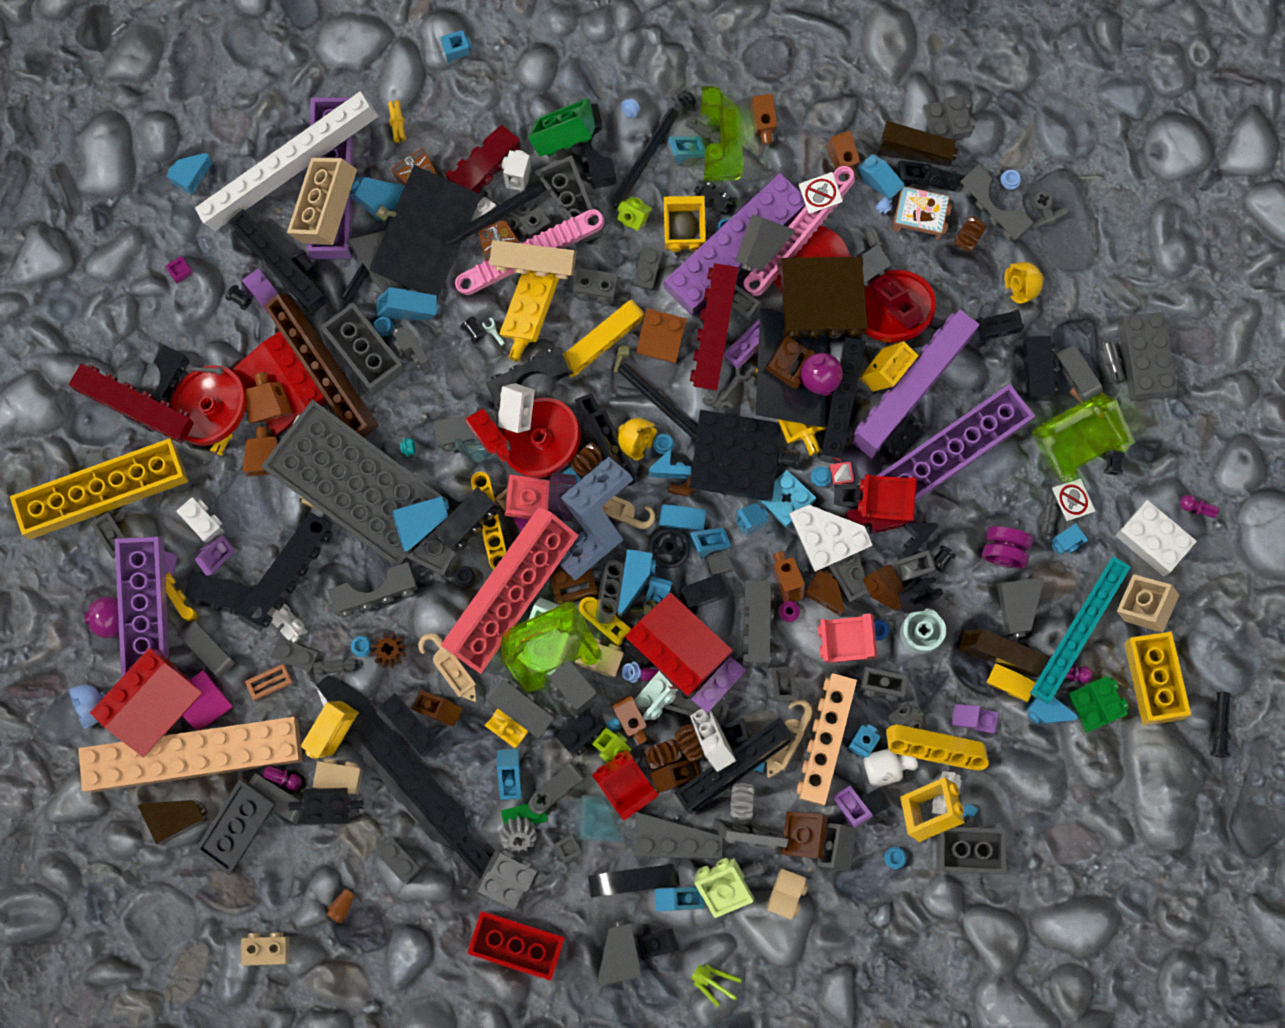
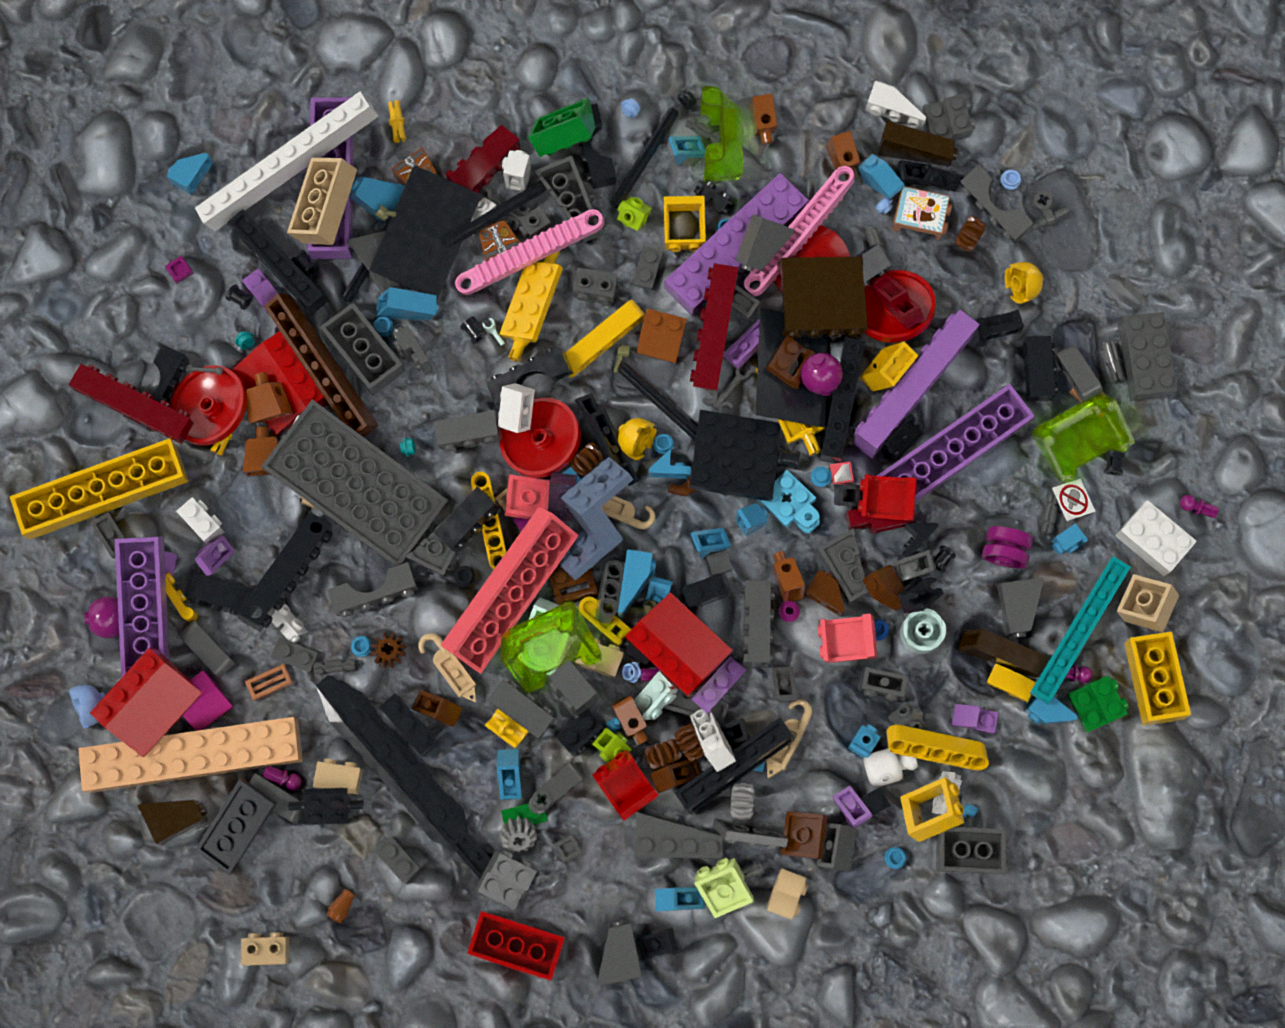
yellow window [300,701,359,759] -> none
dark azure slope [392,496,450,552] -> none
dark azure brick [440,30,472,63] -> none
clear light blue wing [454,437,511,462] -> none
red hinge [466,409,510,462] -> none
tan brick [489,240,577,279] -> none
clear light blue wing [578,795,621,842] -> none
black slope [588,864,677,898] -> none
black piece [648,528,690,569] -> none
dark azure slope [659,505,706,531] -> none
lime plant [690,964,742,1007] -> none
white plate [789,505,873,571] -> none
light nougat brick [796,673,857,806] -> none
sticker [799,172,843,214] -> none
black pin [1210,692,1231,758] -> none
none -> teal plate [235,331,255,350]
none -> white slope [866,81,926,129]

